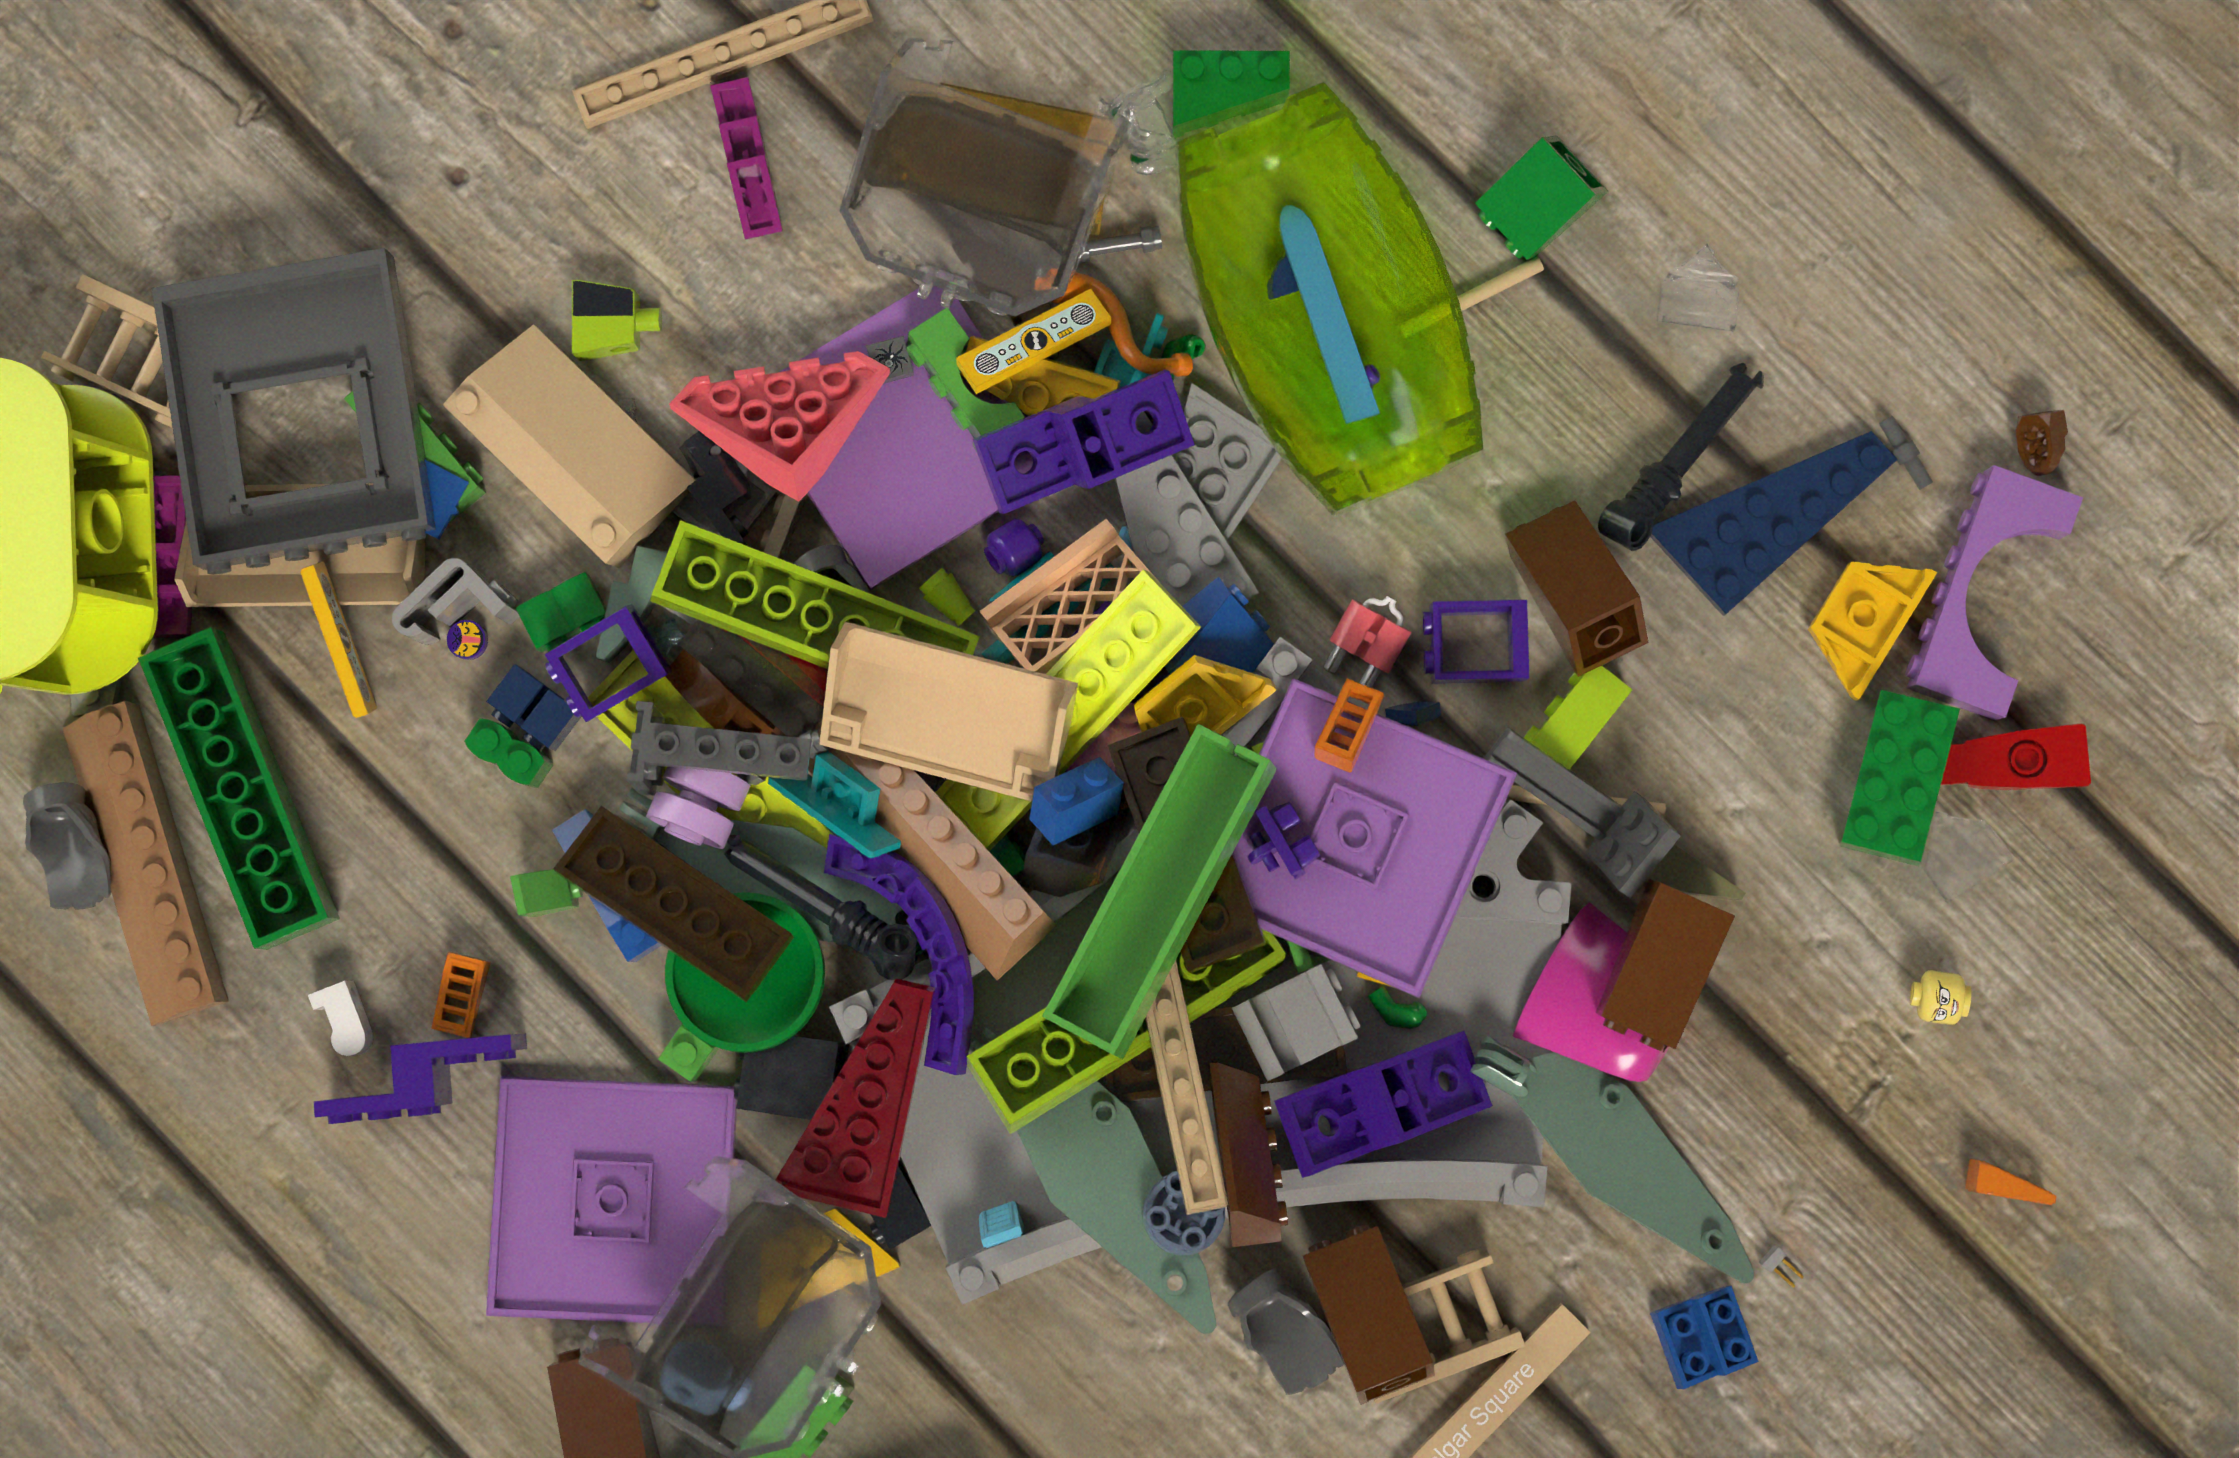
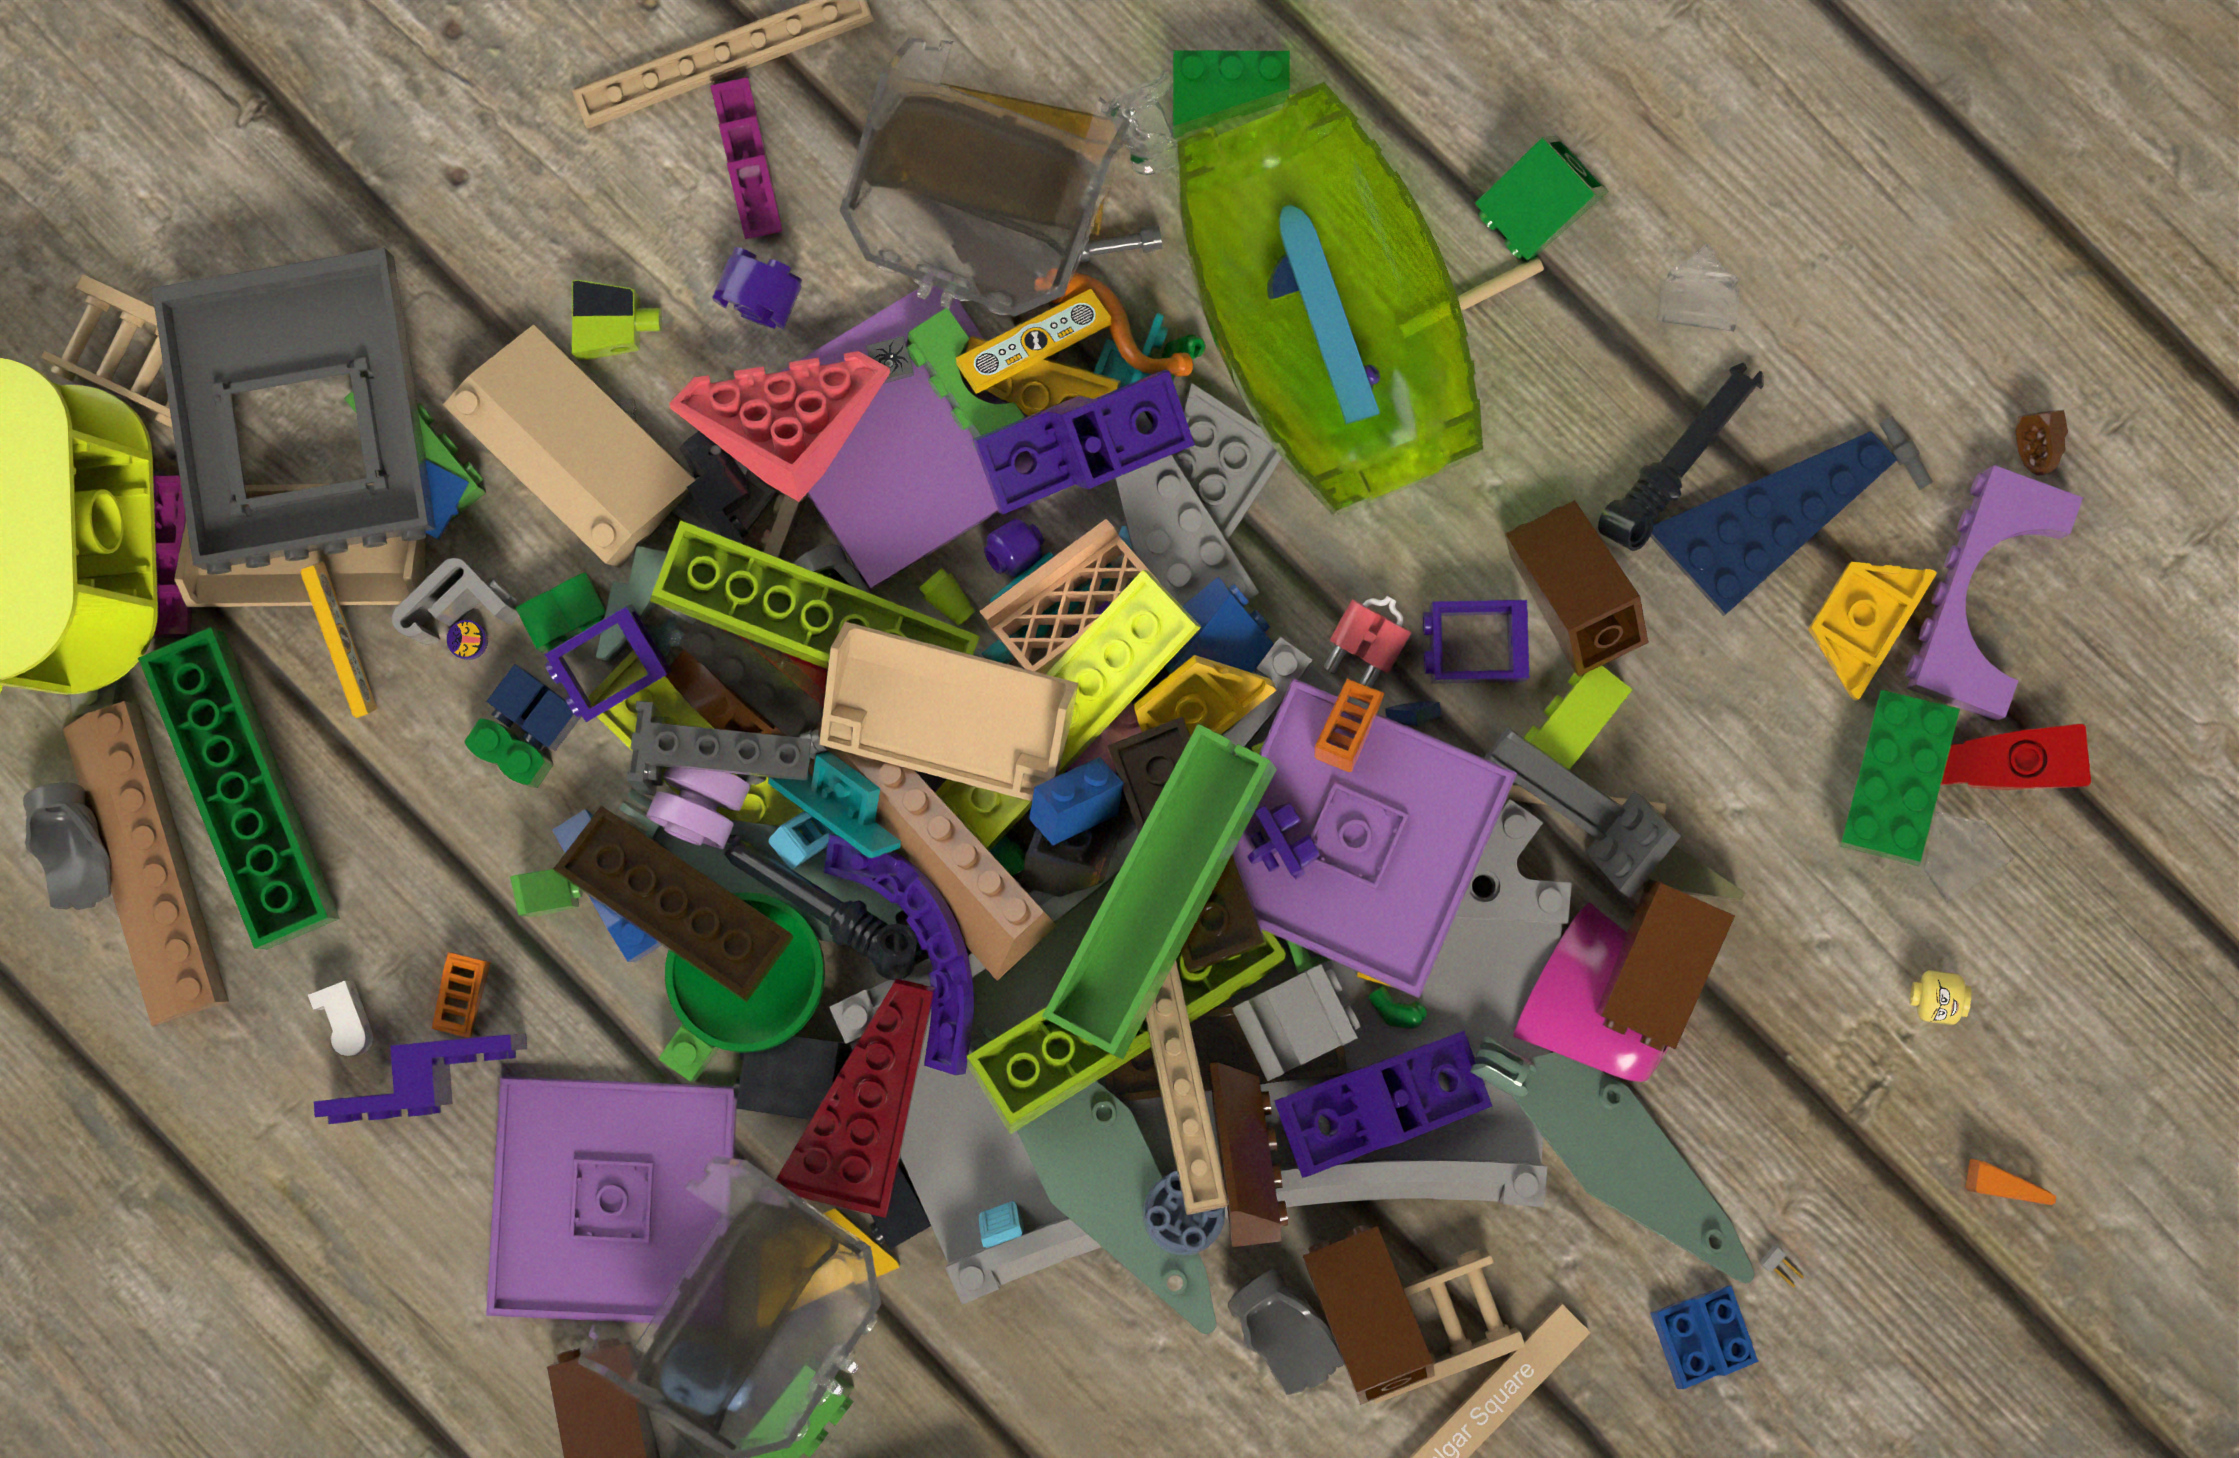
none -> dark purple brick [712,247,802,329]
none -> medium azure slope [769,811,835,870]

